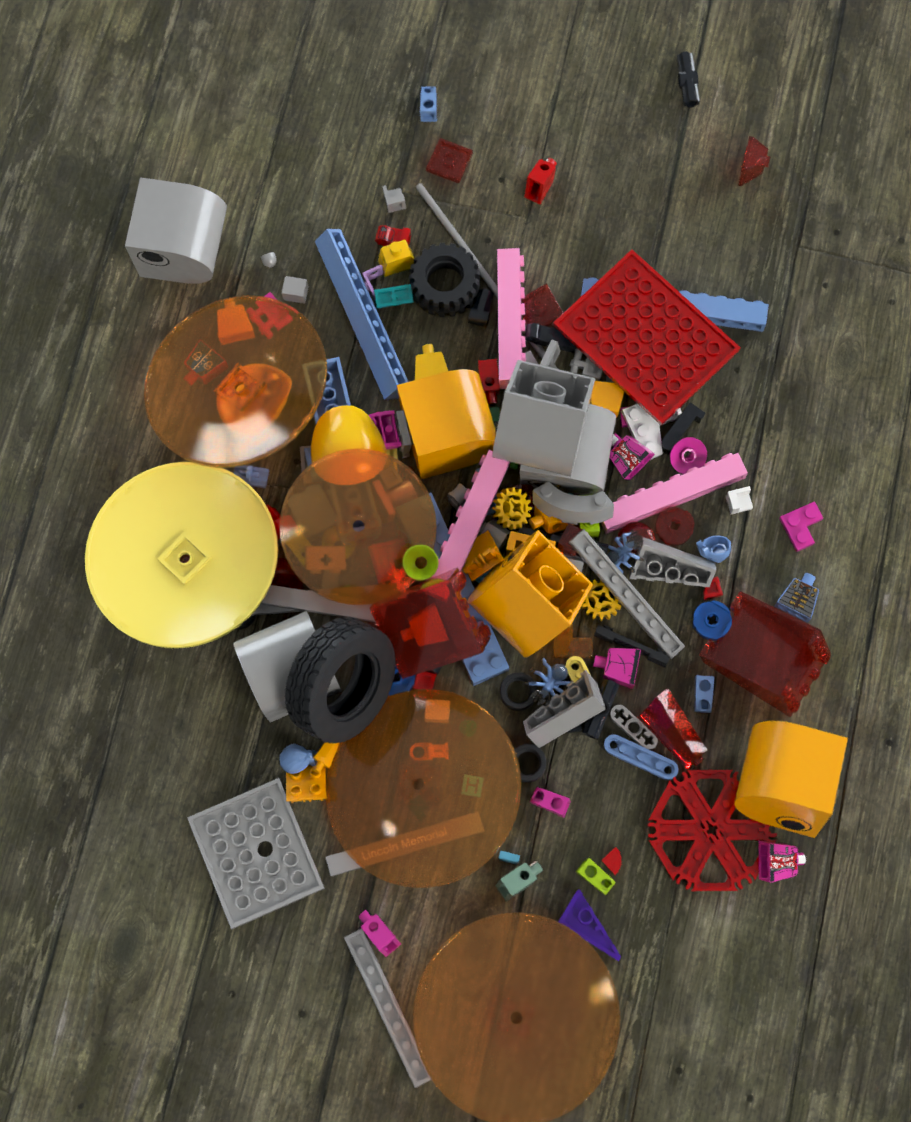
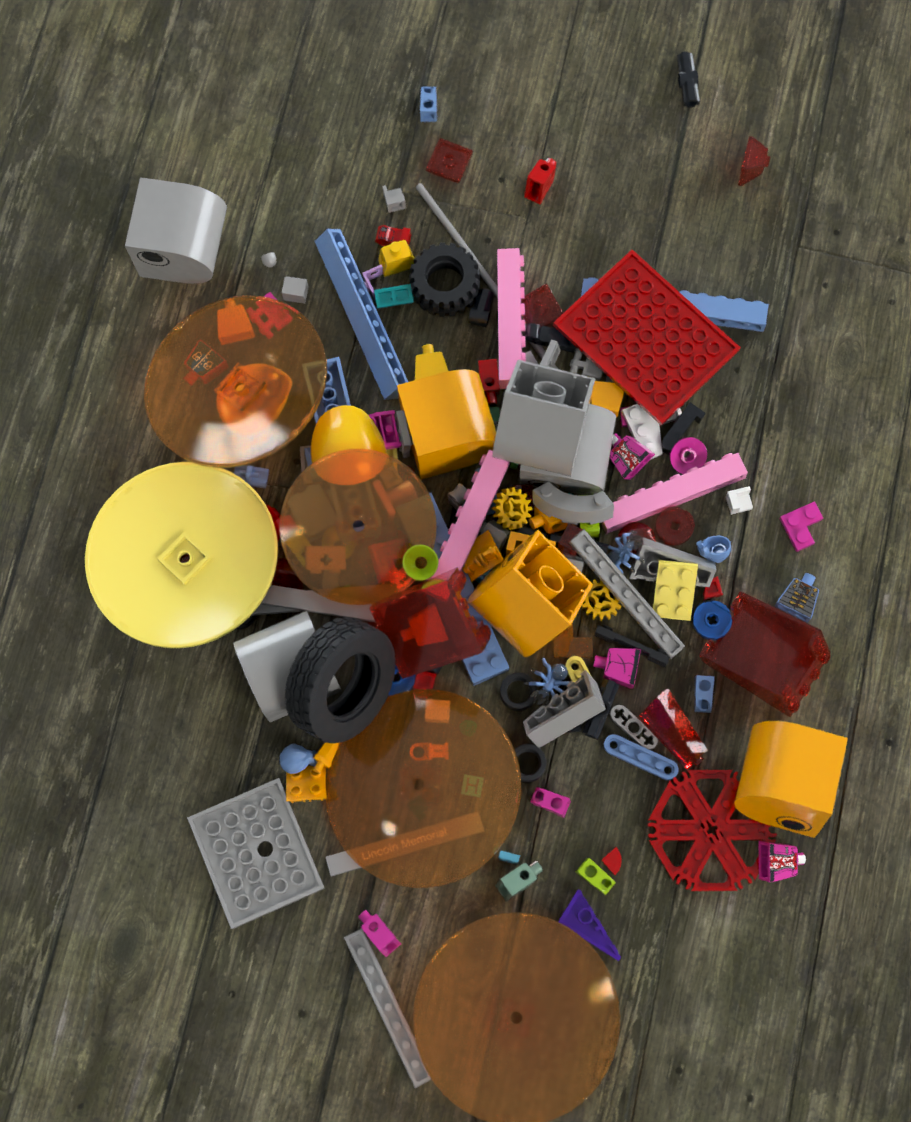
none -> light yellow plate [653,560,698,621]

